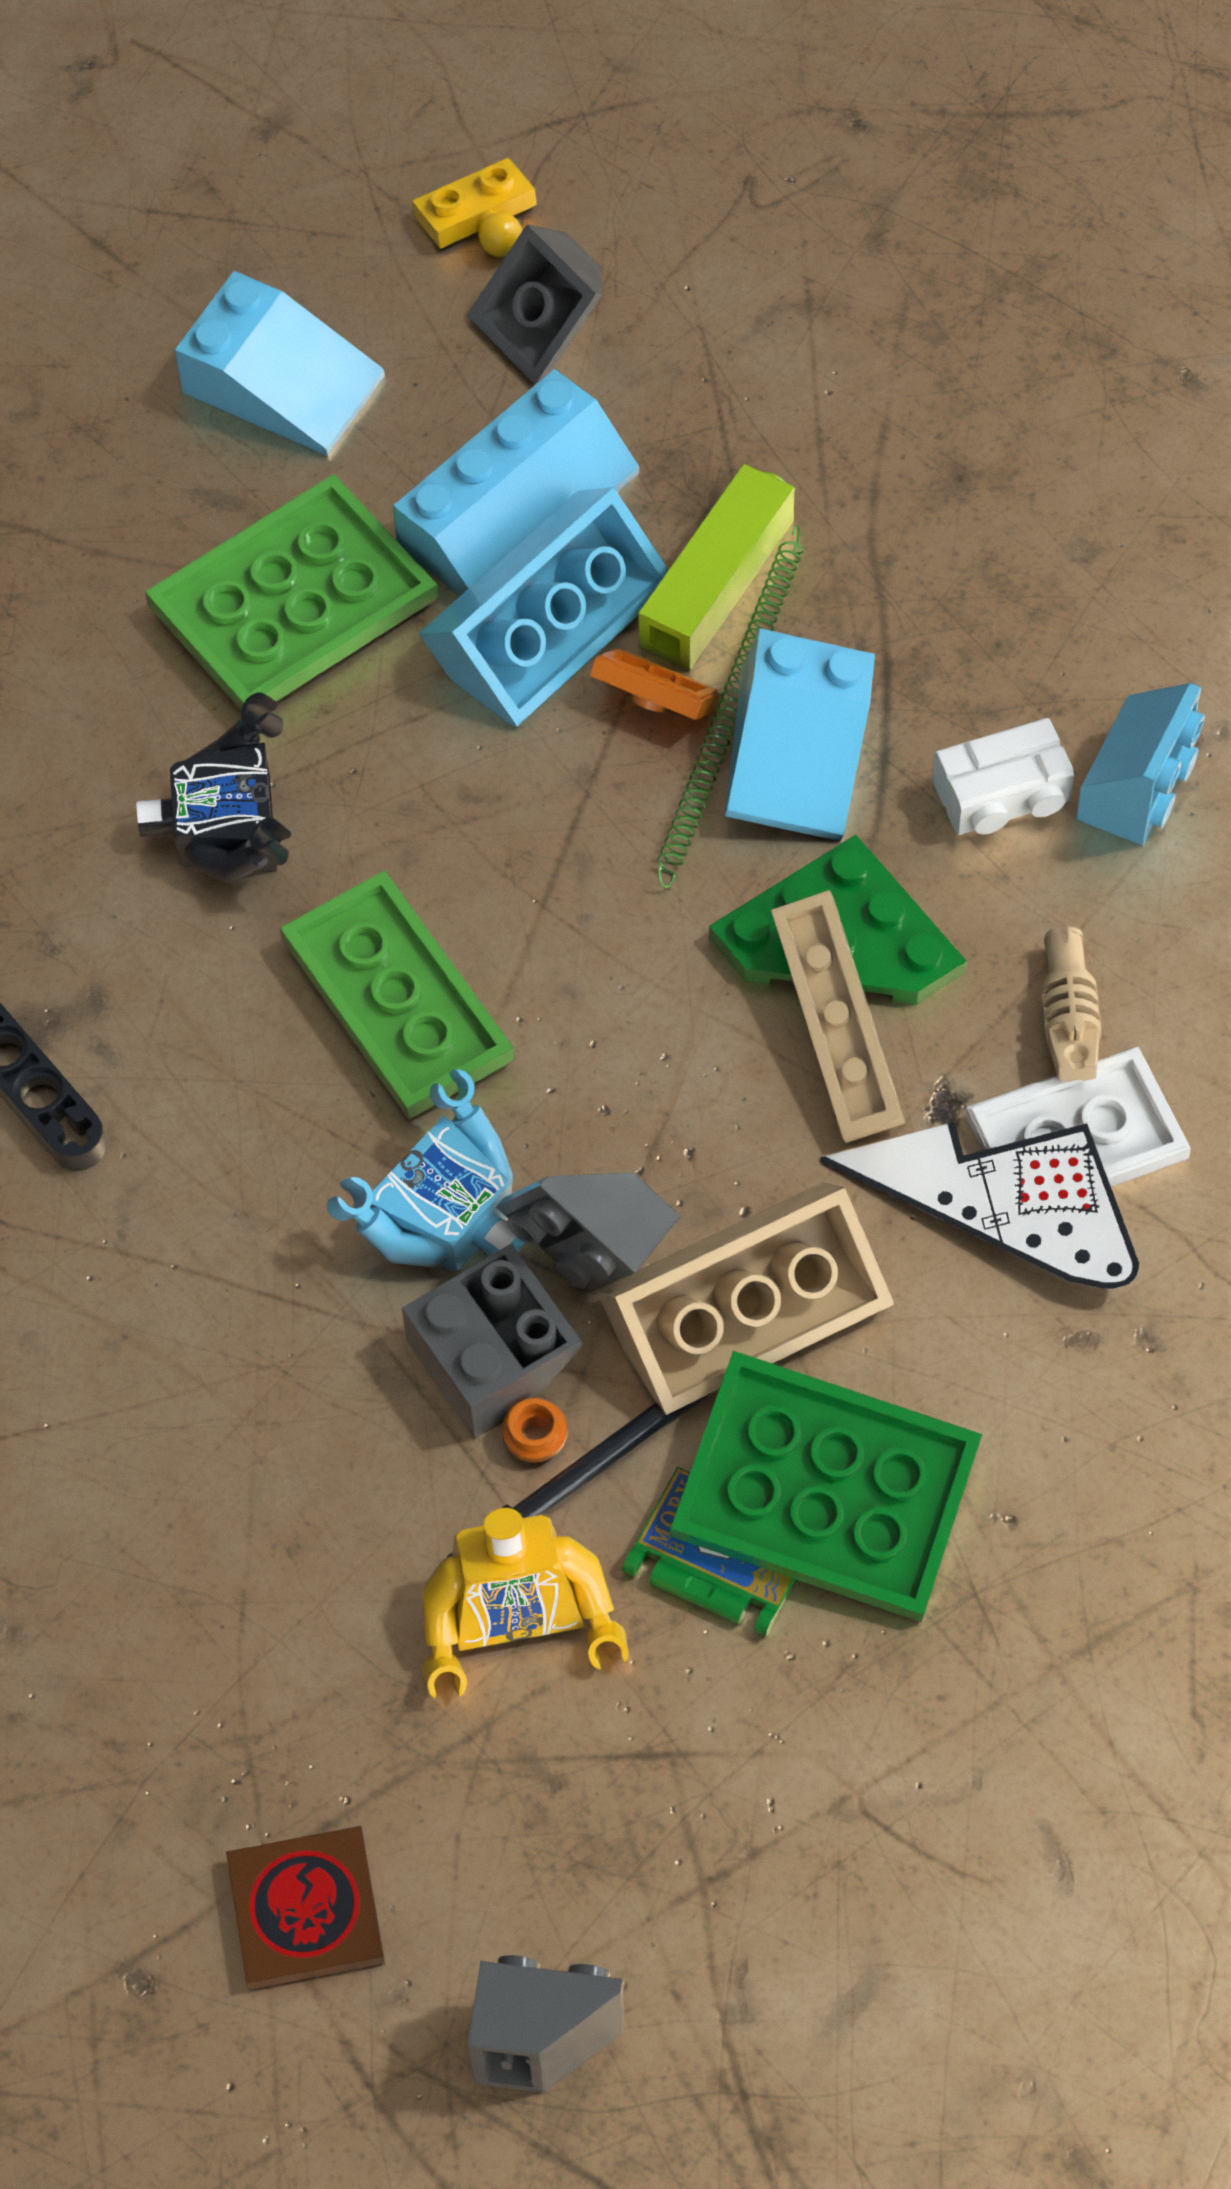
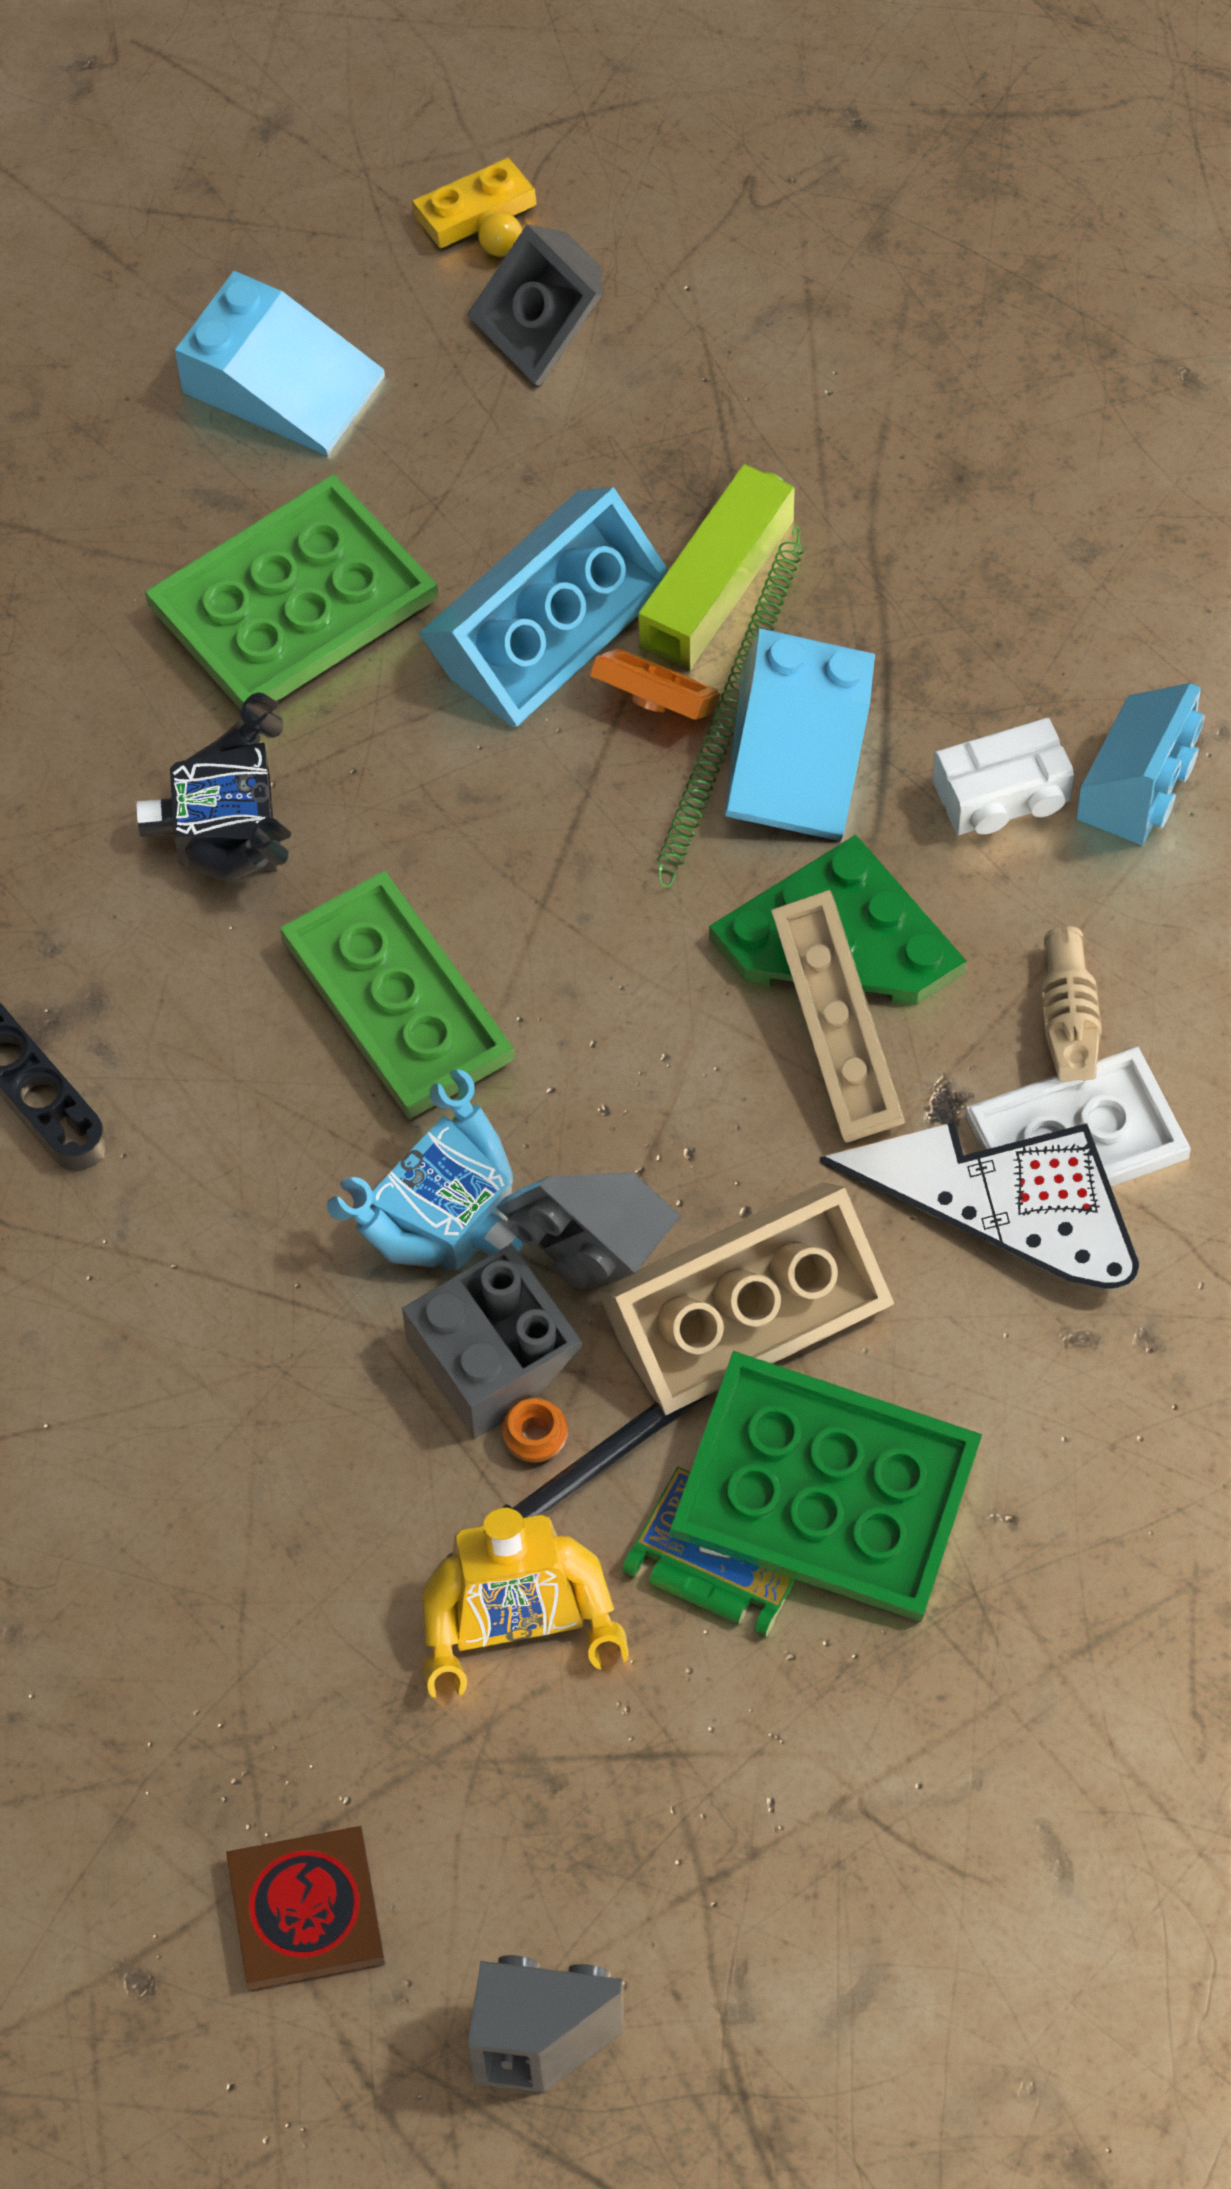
medium azure slope [393,369,639,596] -> none

